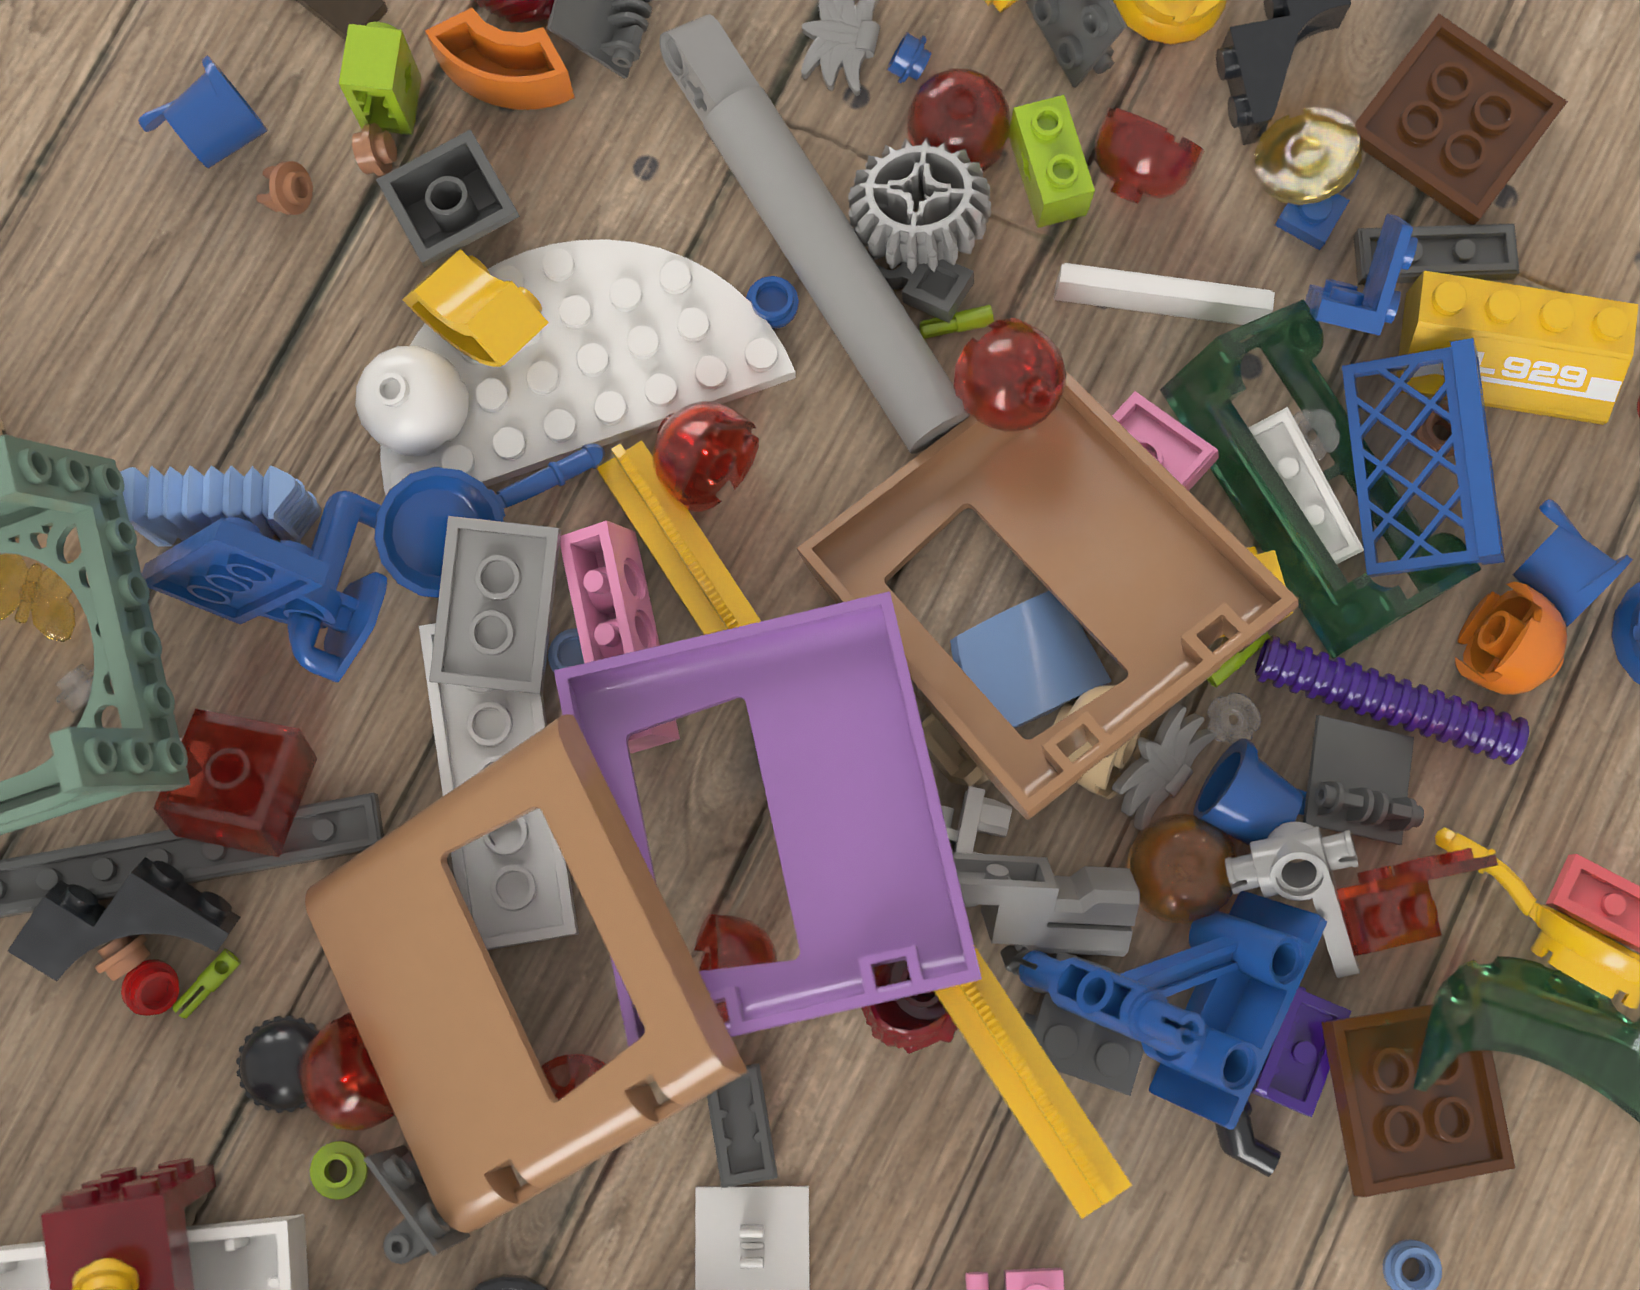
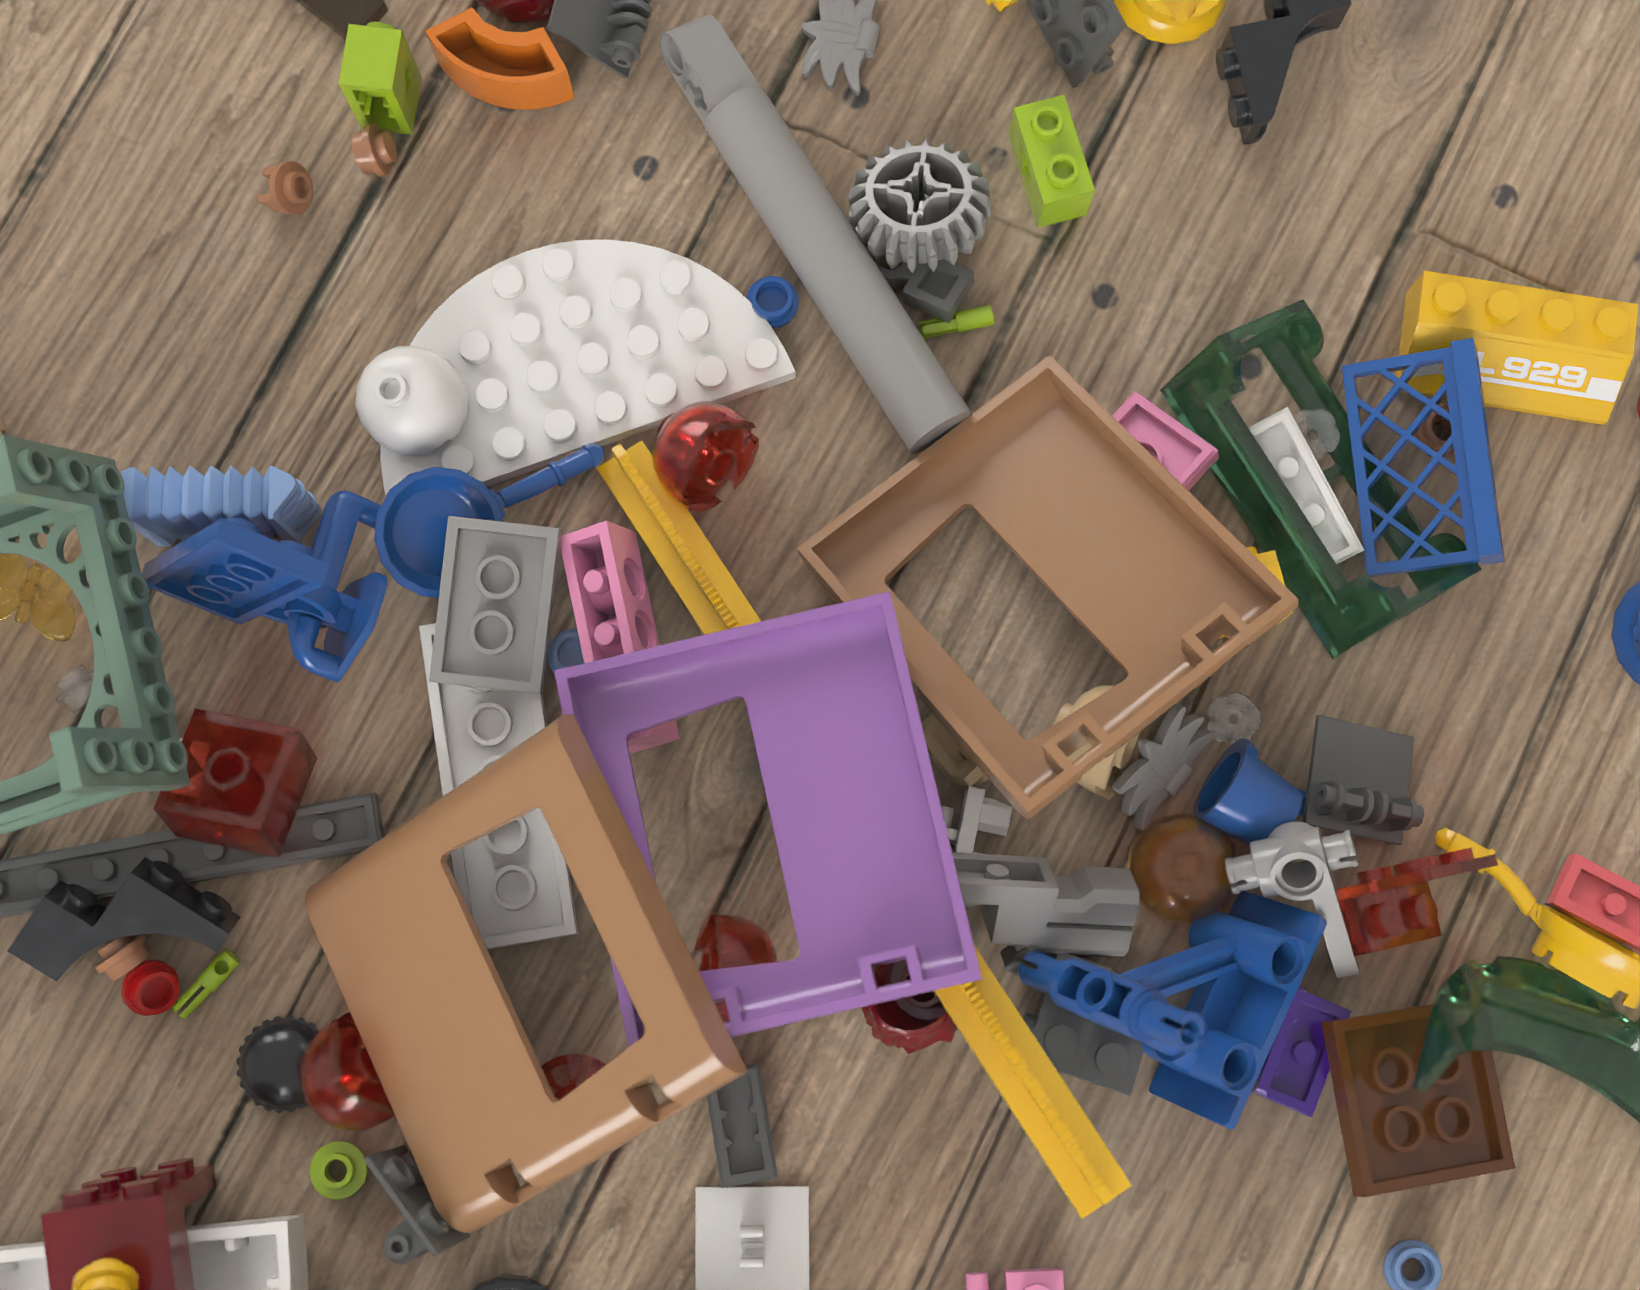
blue hat [138,55,268,169] -> none
dark grey slope [376,129,520,268] -> none
yellow brick [402,249,549,367] -> none
blue plate [887,33,931,83] -> none
clear red cylinder [907,68,1010,172] -> none
medium blue slope [950,591,1111,729] -> none
clear red cylinder [953,318,1067,432] -> none
white tile [1054,263,1275,328] -> none
clear red cylinder [1095,107,1205,205] -> none
lime pin [1206,632,1270,688] -> none
black arm [1215,1100,1281,1177] -> none
clear yellow tile [1255,107,1362,205] -> none
dark purple piece [1255,635,1530,765] -> none
blue plate [1275,150,1359,250] -> none
blue bracket [1304,214,1418,336] -> none
reddish brown plate [1348,14,1568,225] -> none
dark grey tile [1353,223,1520,285] -> none
orange cylinder [1455,582,1567,695] -> none
blue hat [1512,499,1633,627] -> none

